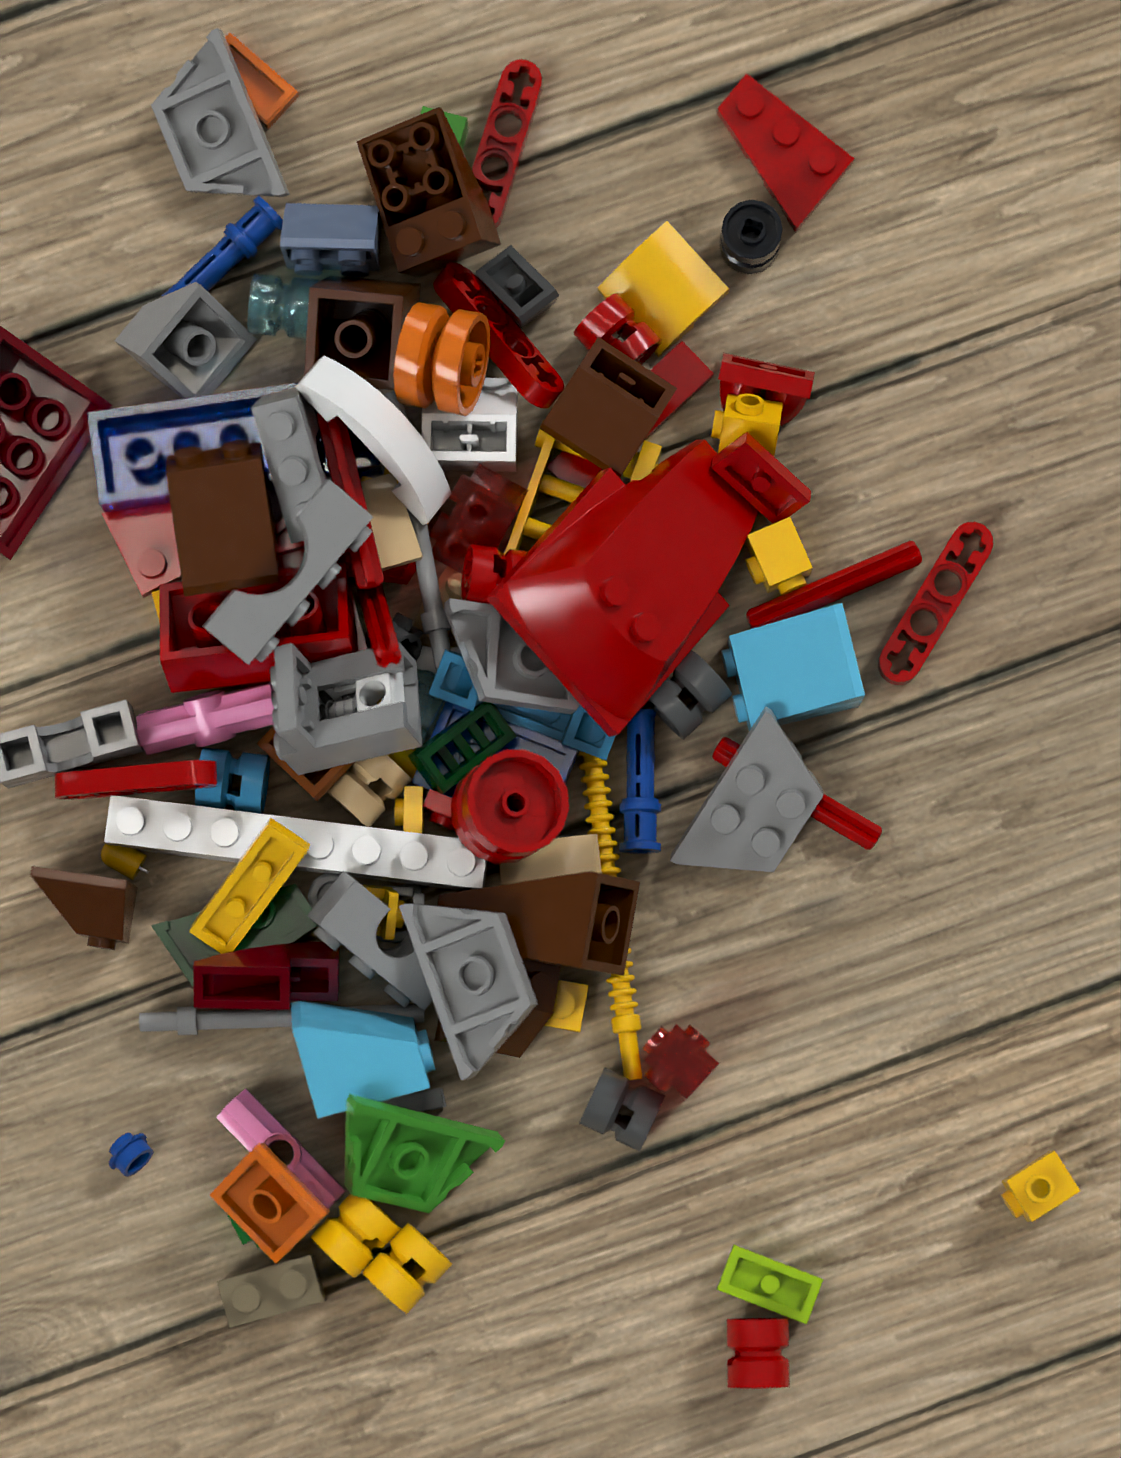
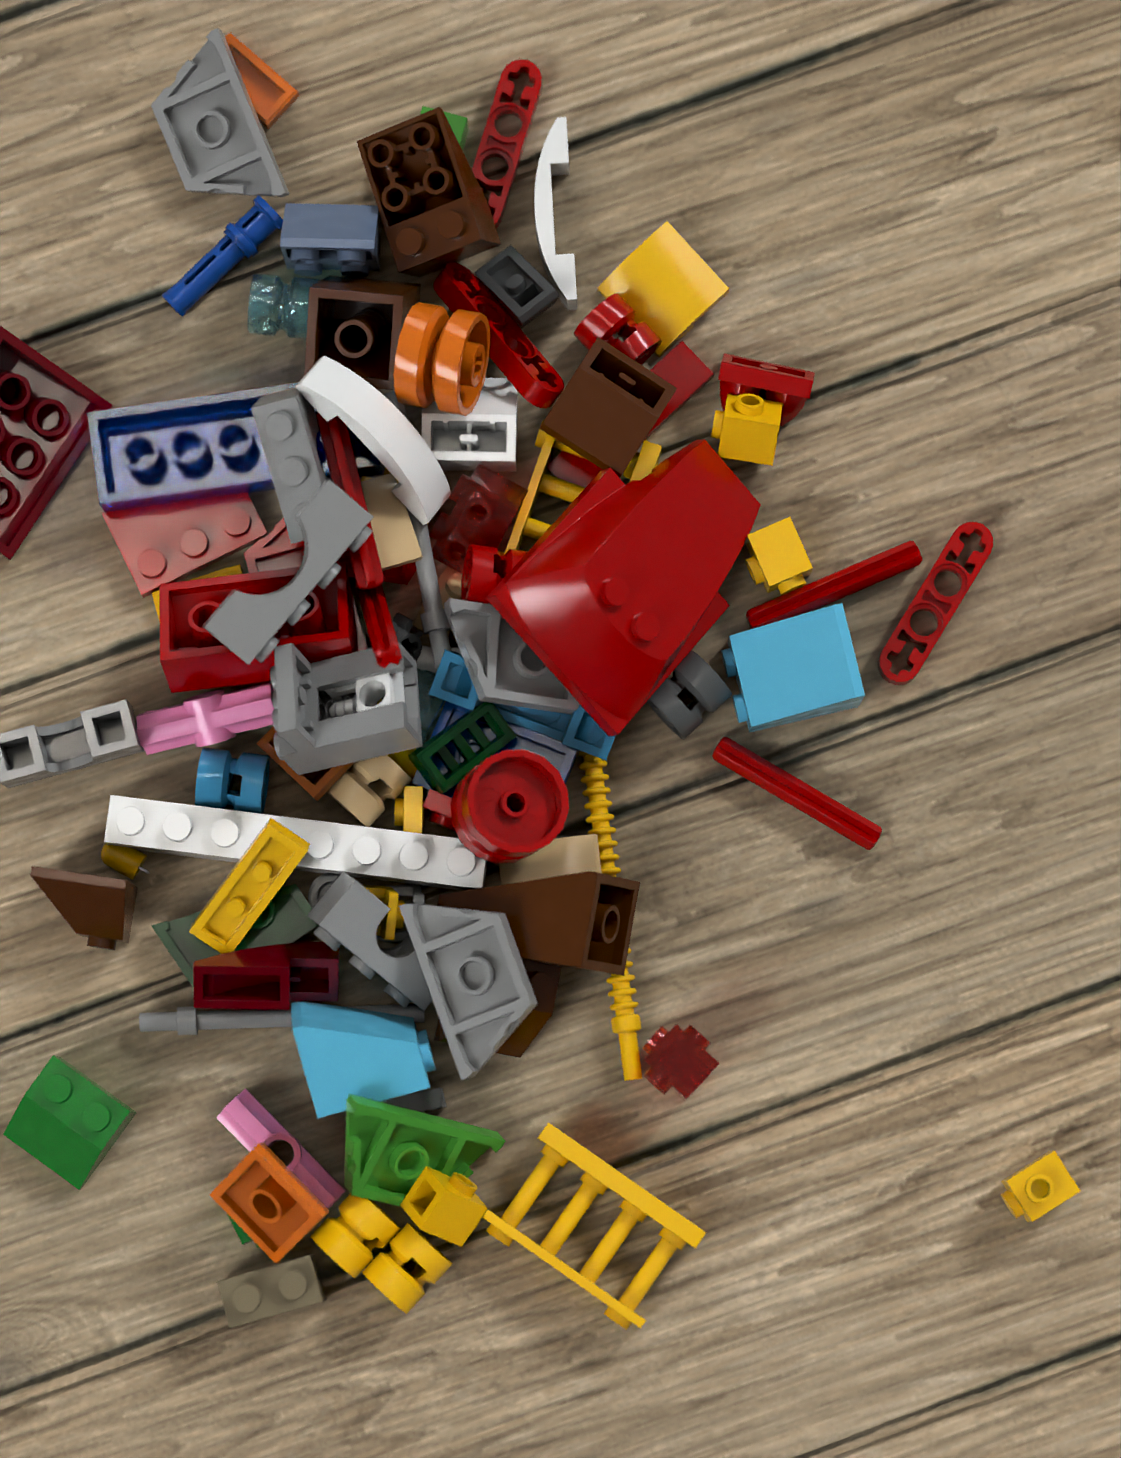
red beam [55,760,217,800] -> none
blue plate [109,1133,153,1177] -> none
light grey slope [115,282,257,410] -> none
reddish brown slope [166,440,280,596] -> none
yellow plate [544,980,589,1033] -> none
dark grey wheel [579,1068,665,1152] -> none
blue pin [619,709,661,854] -> none
light grey wing [670,706,824,872] -> none
red plate [711,432,811,524] -> none
lime plate [716,1244,824,1324] -> none
red wing [717,73,855,233] -> none
black wheel [720,200,783,274] -> none
red wheel [727,1318,790,1388] -> none
none -> green slope [3,1055,137,1190]
none -> yellow brick [400,1166,488,1247]
none -> yellow fence [482,1122,706,1330]
none -> white slope [534,117,577,310]

